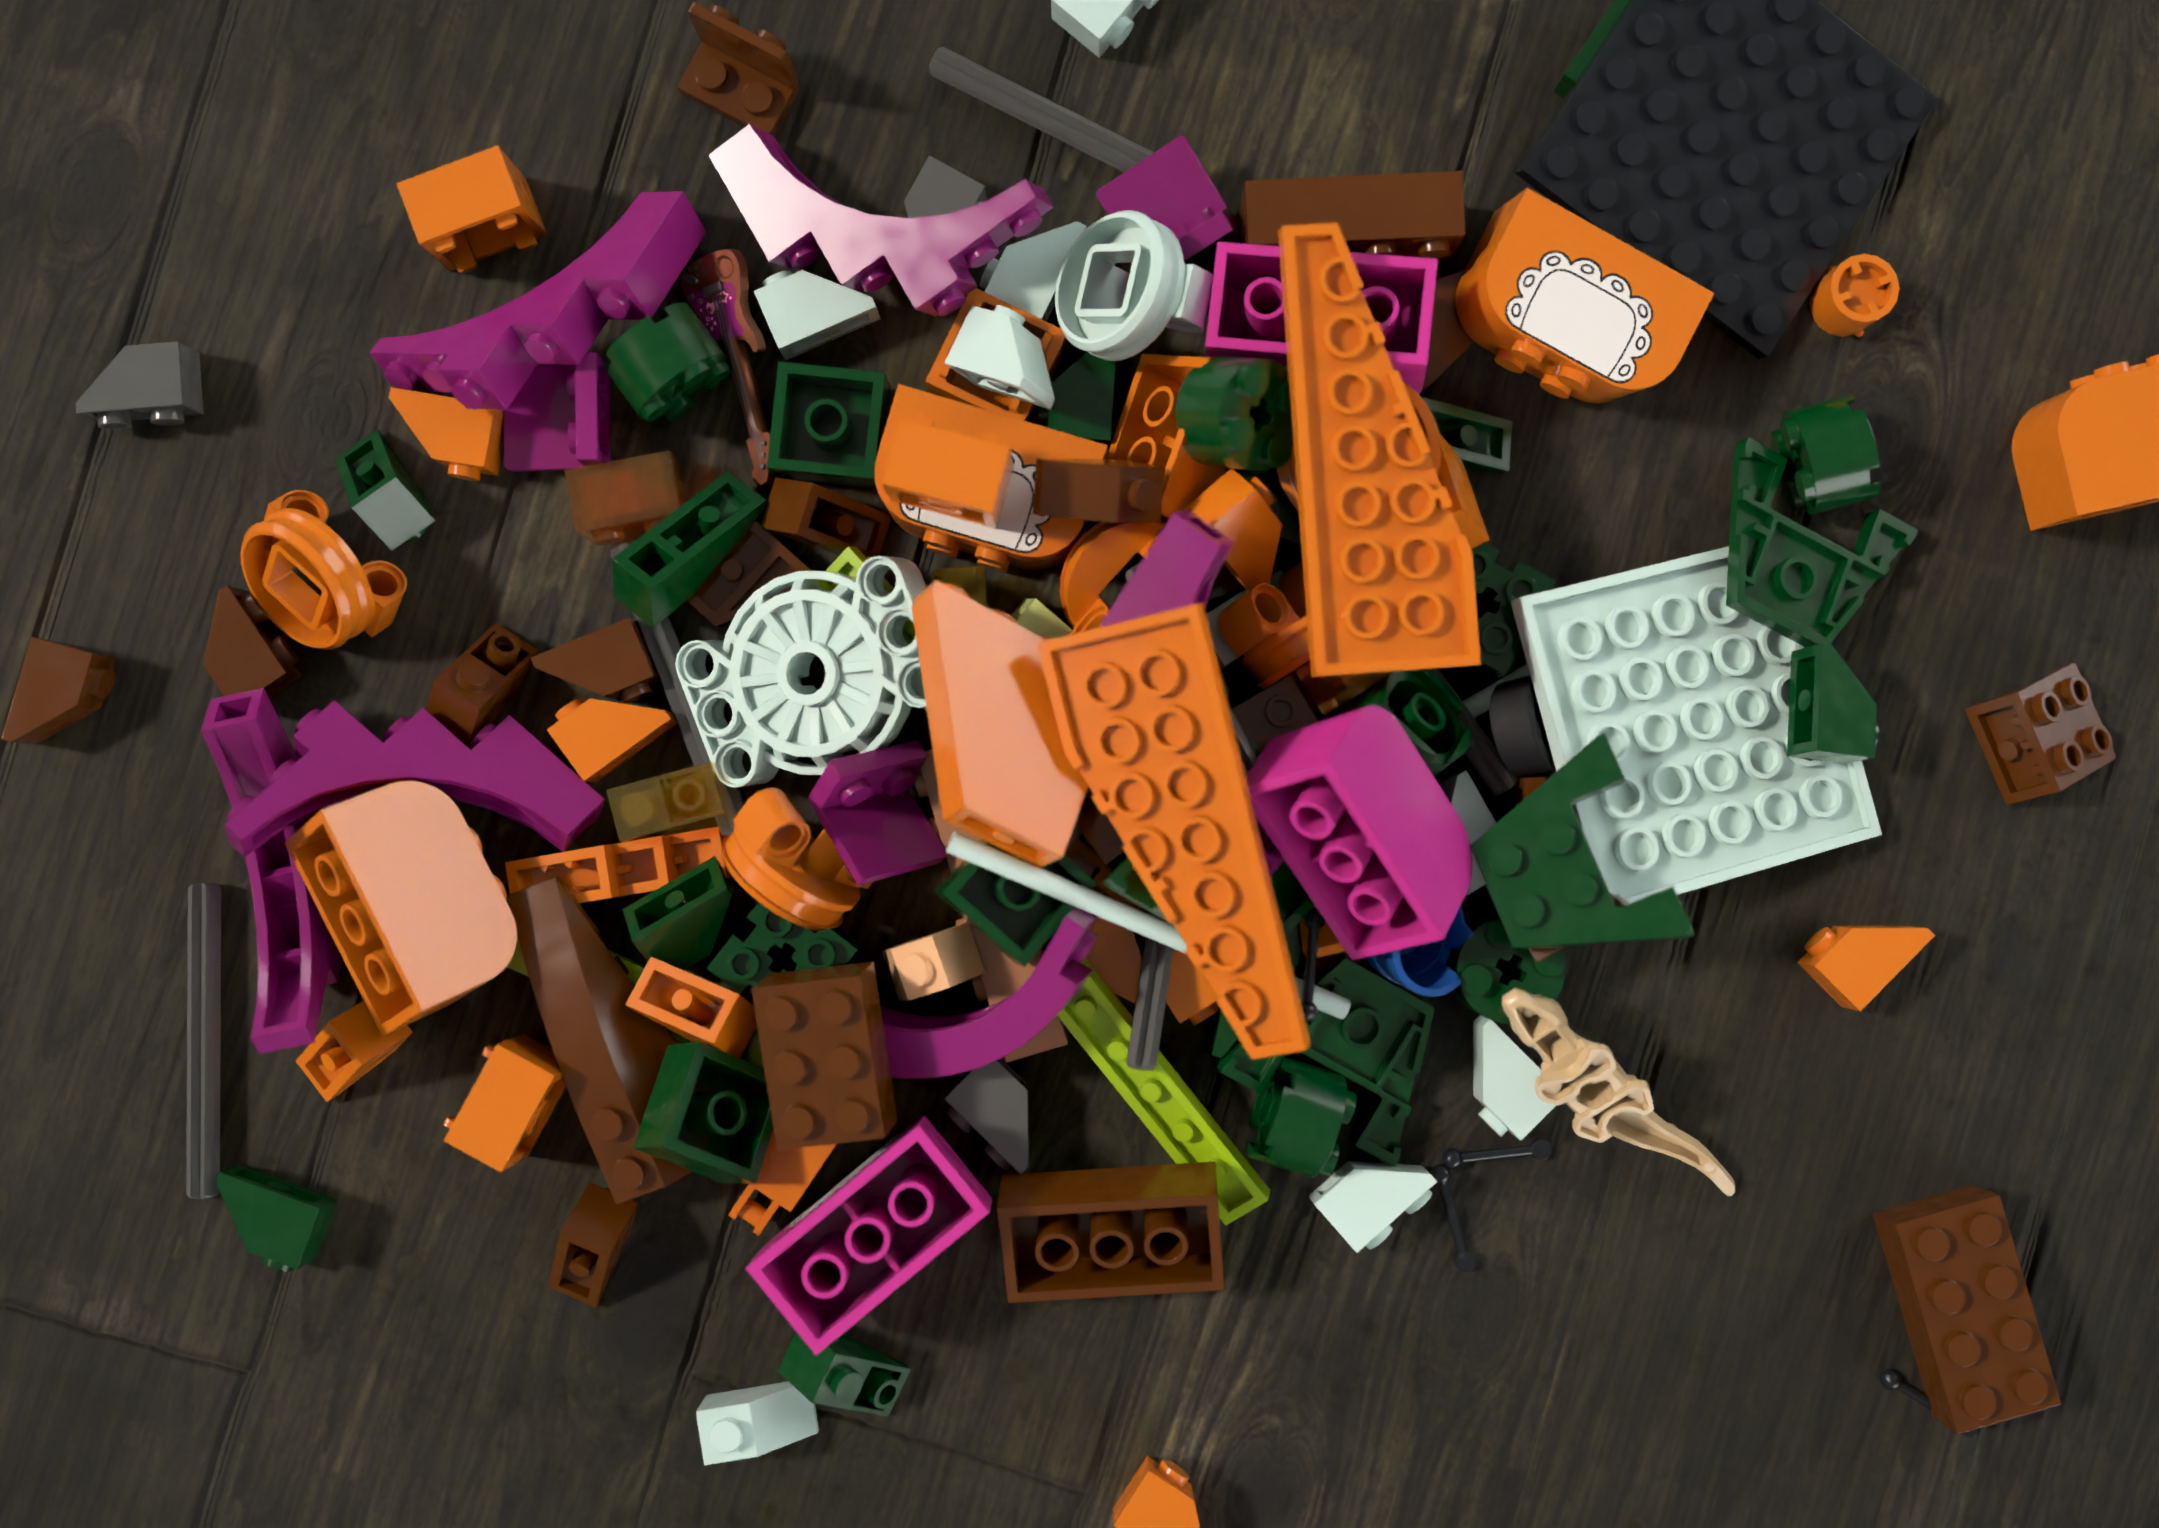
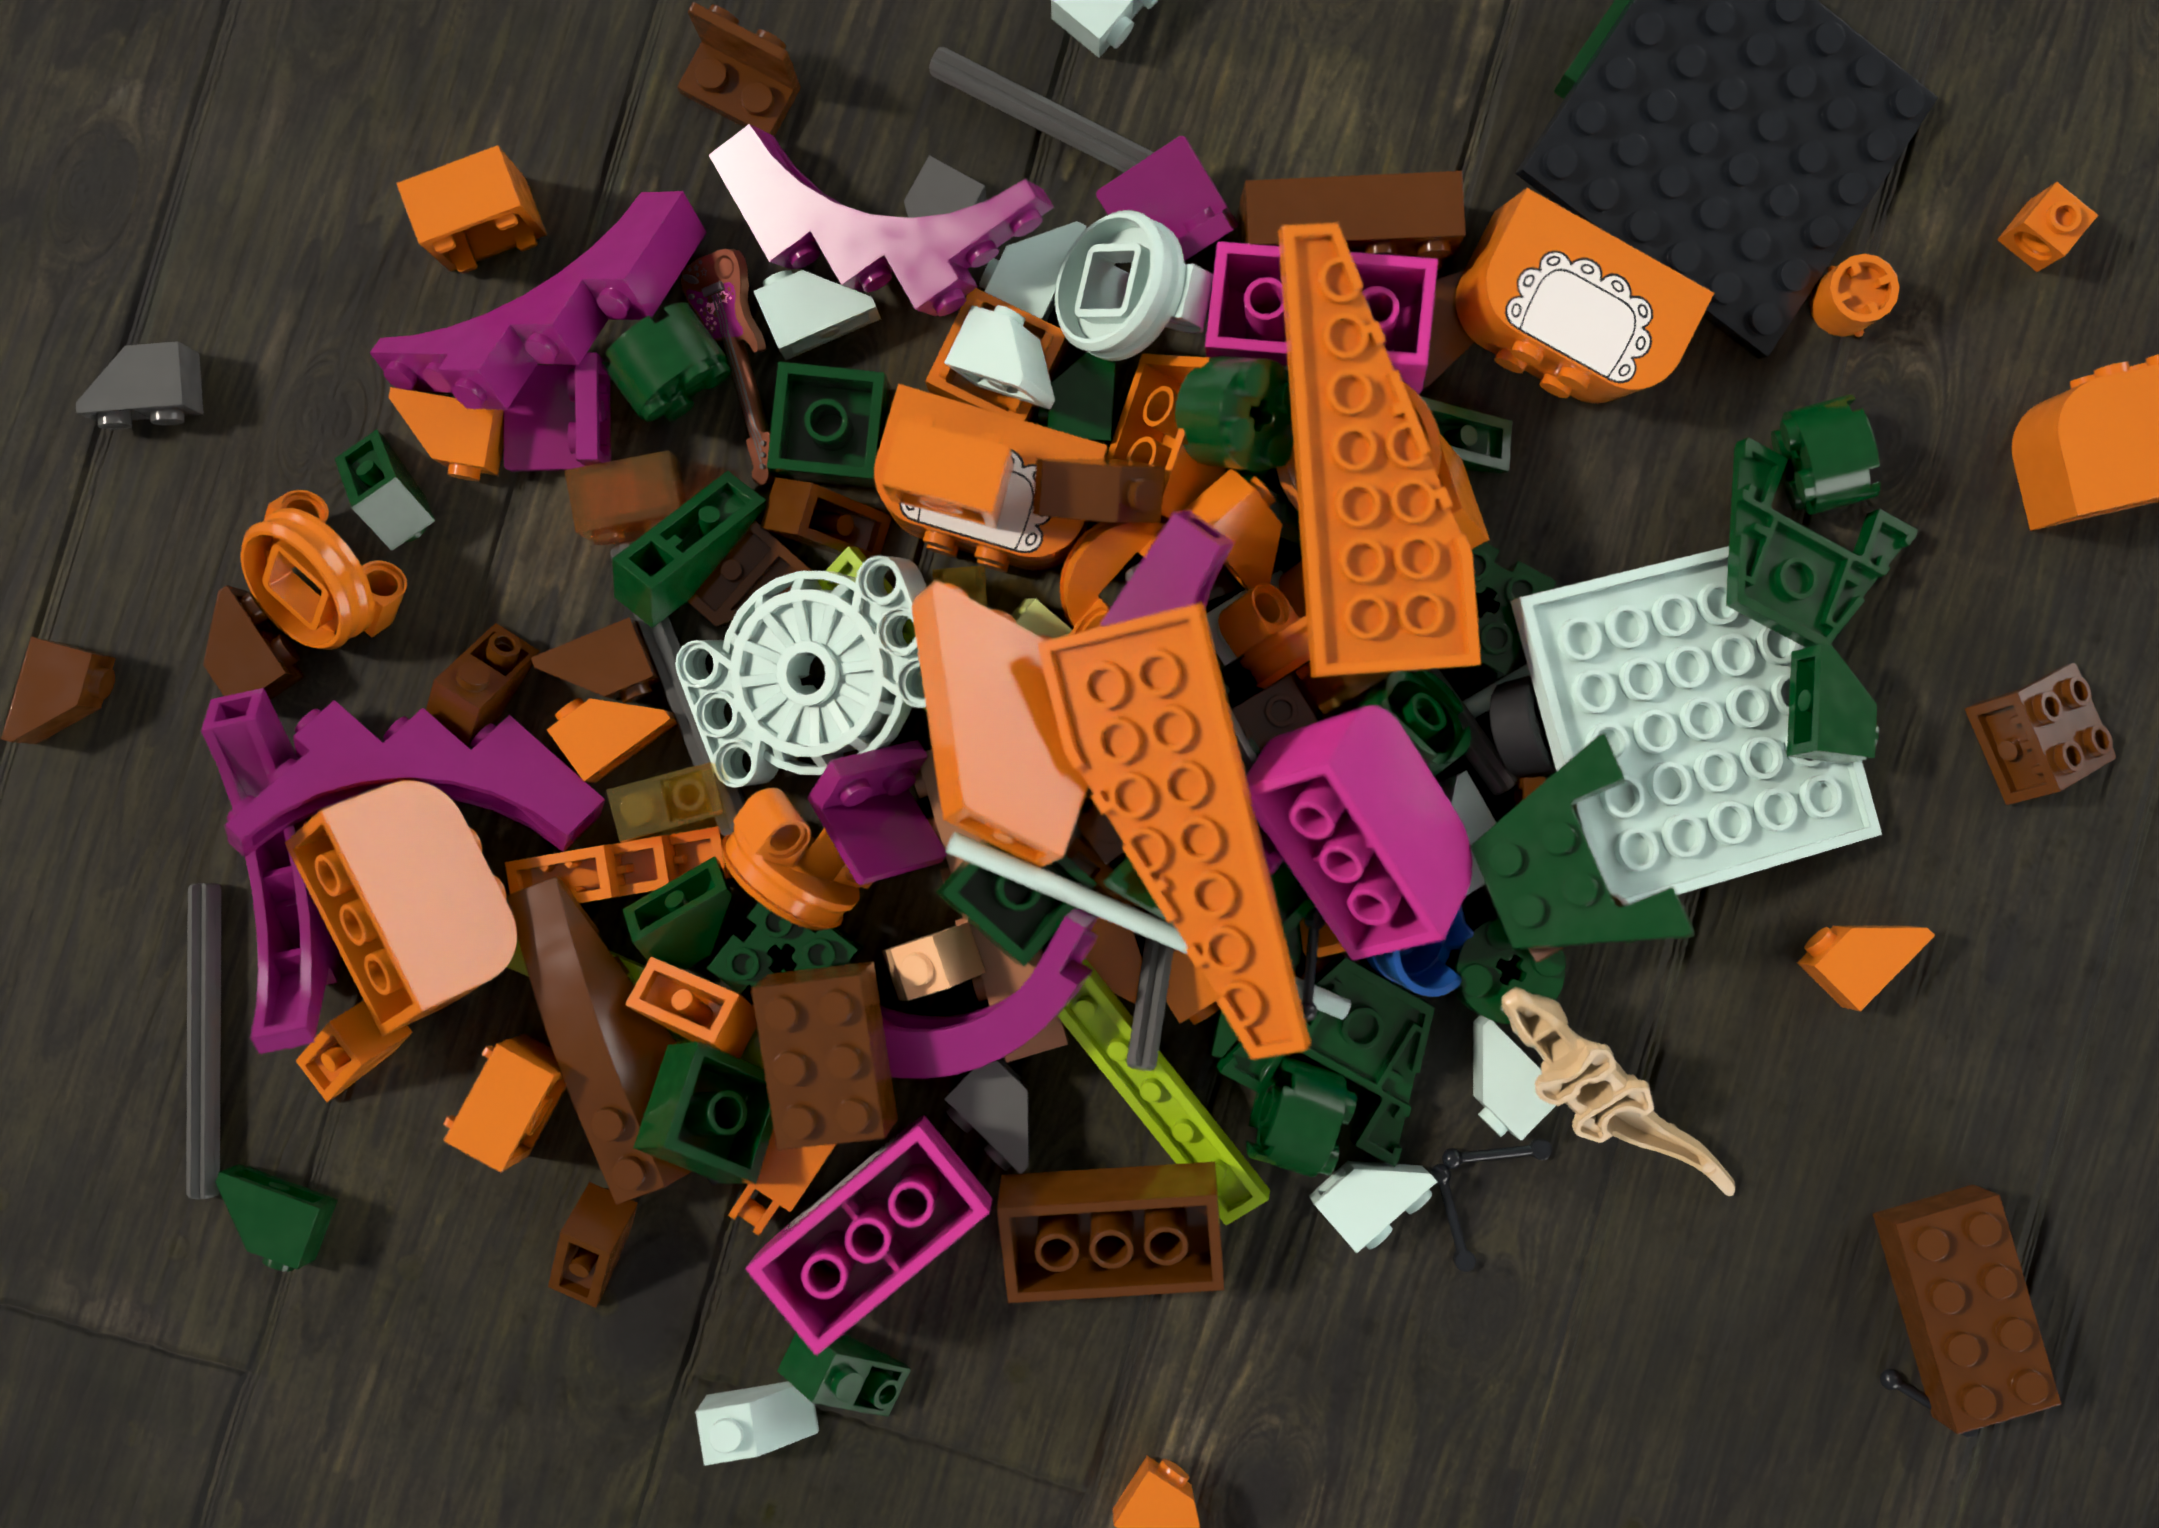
none -> orange brick [1997,182,2098,272]

